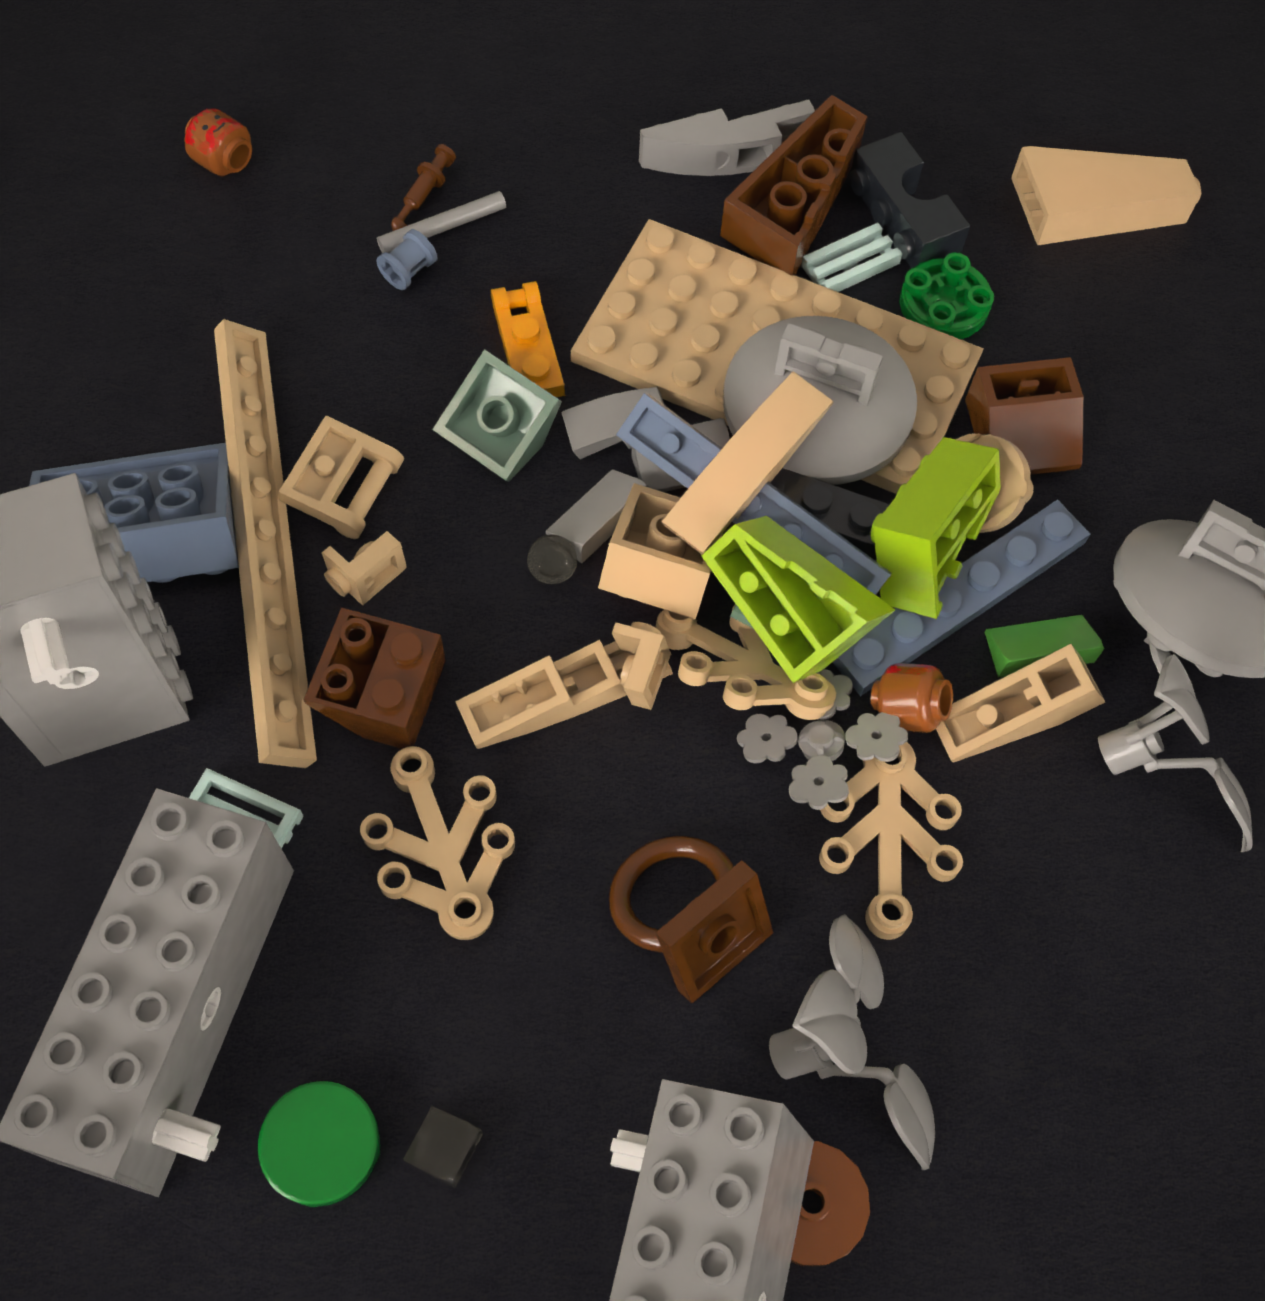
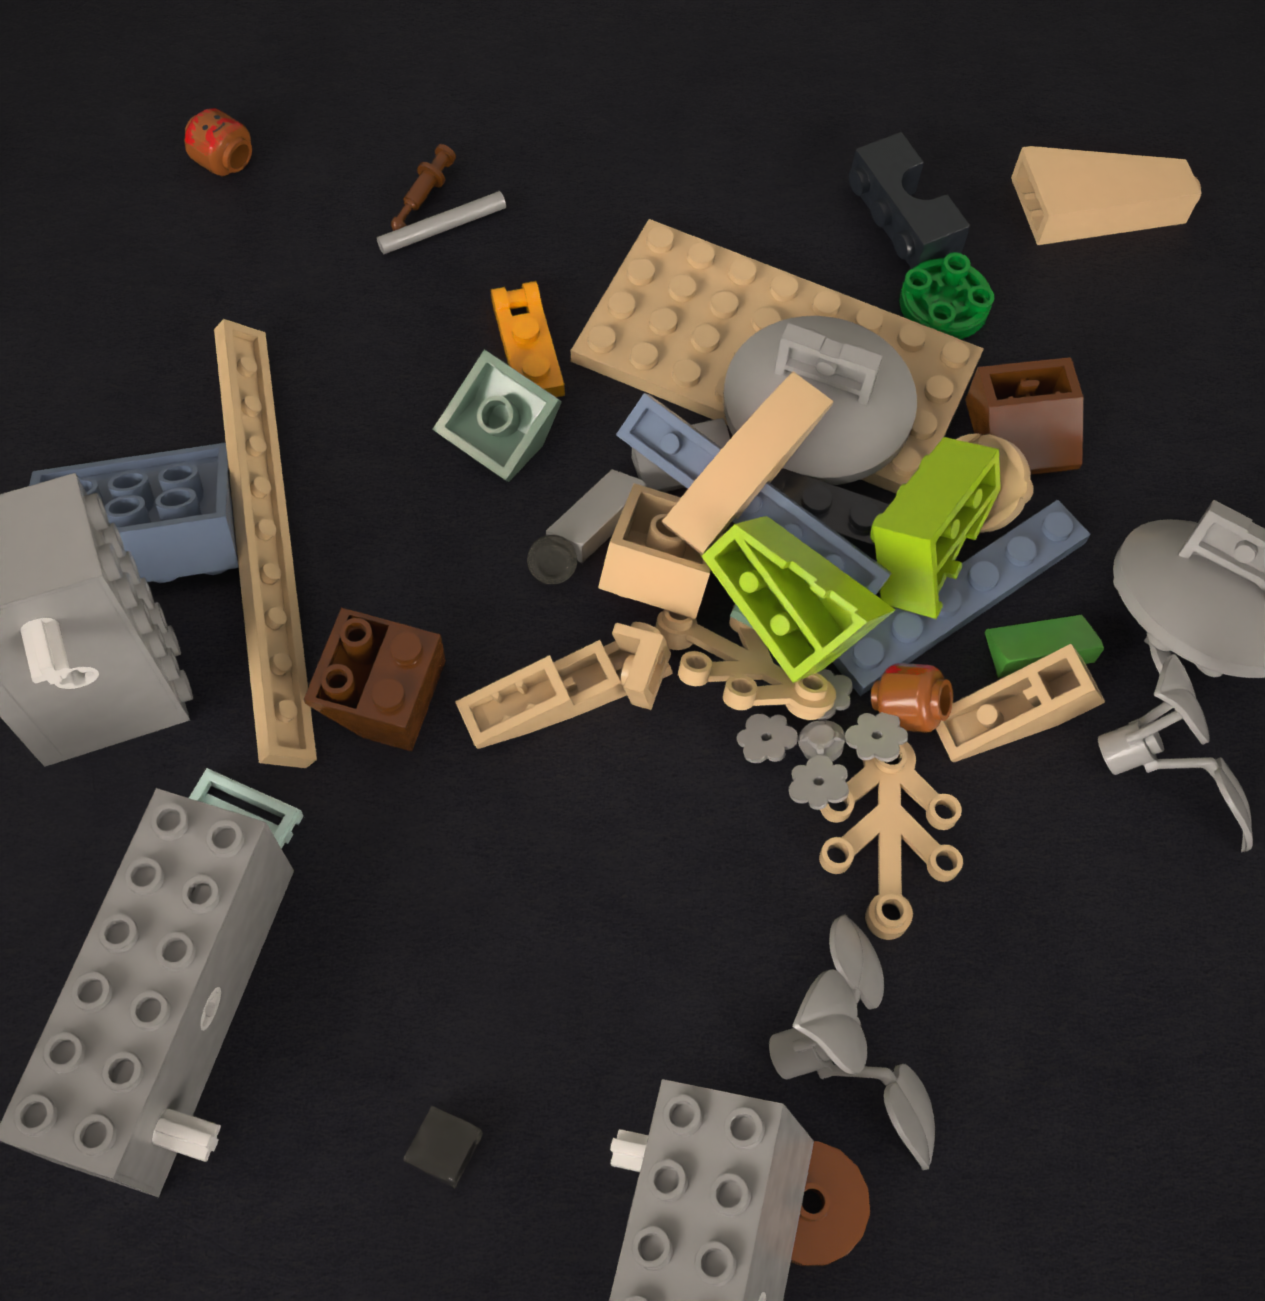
green tile [258,1081,380,1207] -> none
tan plate [279,416,404,539] -> none
tan bracket [322,531,407,605] -> none
tan plant [360,746,515,940] -> none
sand blue bush [376,229,438,290] -> none
light grey slope [561,387,664,459] -> none
reddish brown tile [609,836,774,1004] -> none
light grey slope [639,100,815,176] -> none
reddish brown wedge [720,95,867,276] -> none
light aqua tile [801,223,902,292] -> none

